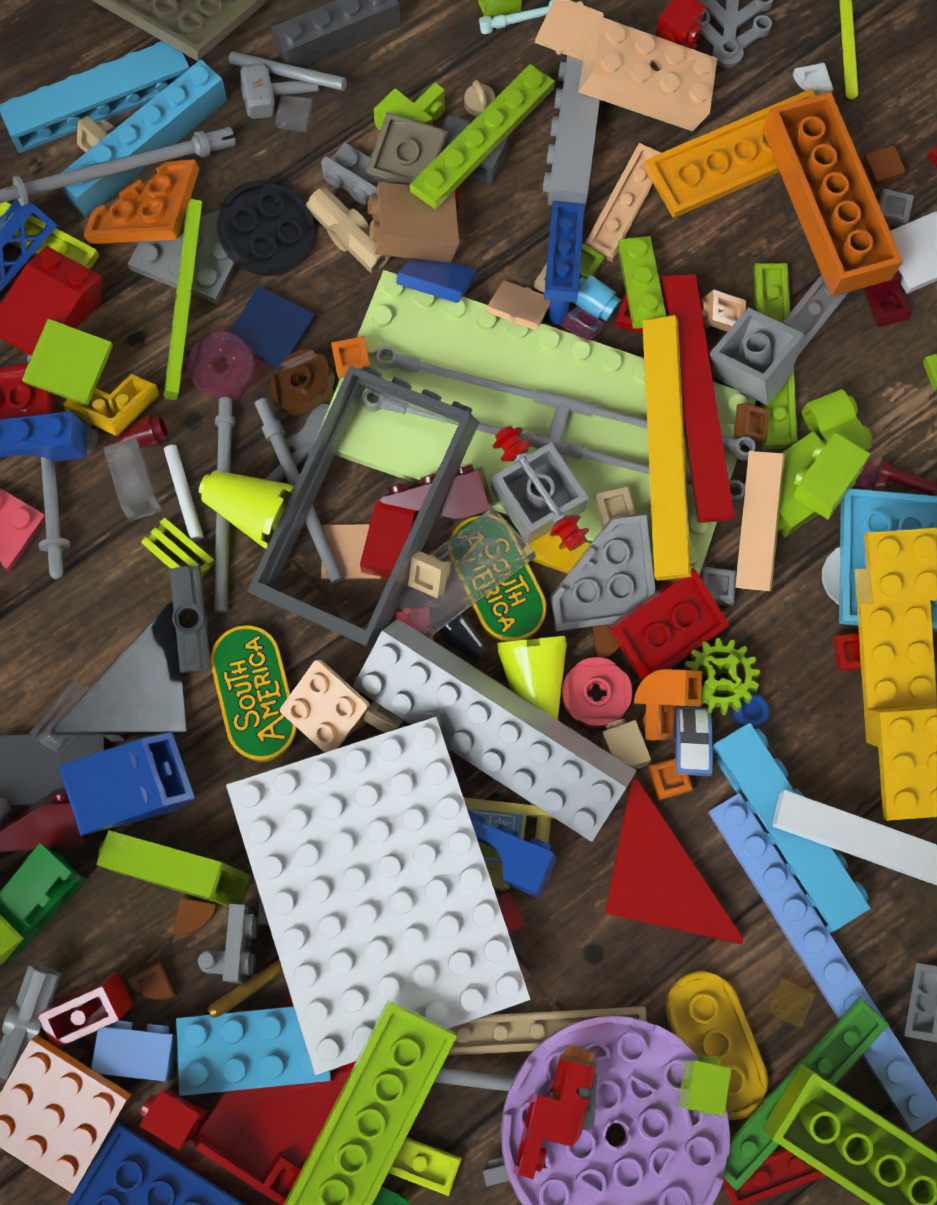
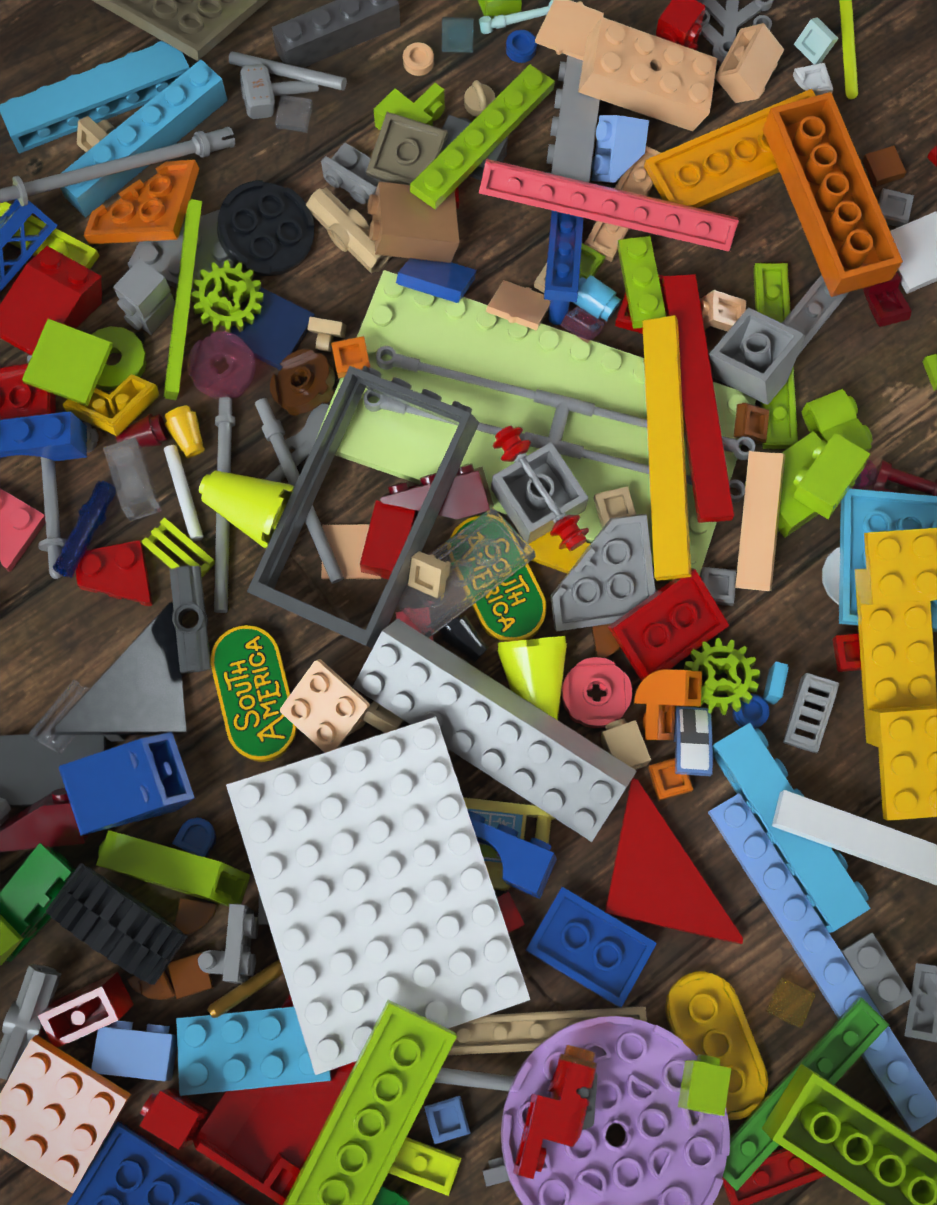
none -> black tyre [46,863,188,985]
none -> clear blue pin [52,481,117,578]
none -> red wing [73,540,153,606]
none -> lime tile [91,326,146,391]
none -> light grey piece [113,259,175,335]
none -> yellow cone [165,405,205,458]
none -> dark orange tile [168,952,214,999]
none -> blue tile [172,818,216,858]
none -> lime gear [191,260,263,334]
none -> tan tile [307,317,347,352]
none -> light nougat tile [403,42,434,76]
none -> medium blue tile [424,1096,470,1144]
none -> clear light blue plate [442,17,473,53]
none -> coral tile [479,159,739,251]
none -> blue tile [506,30,537,63]
none -> blue plate [525,887,657,1008]
none -> light blue slope [591,115,649,183]
none -> light nougat brick [715,23,784,103]
none -> medium azure tile [763,662,789,705]
none -> light grey slope [783,673,839,754]
none -> light aqua tile [794,17,839,65]
none -> light grey plate [841,933,913,1016]

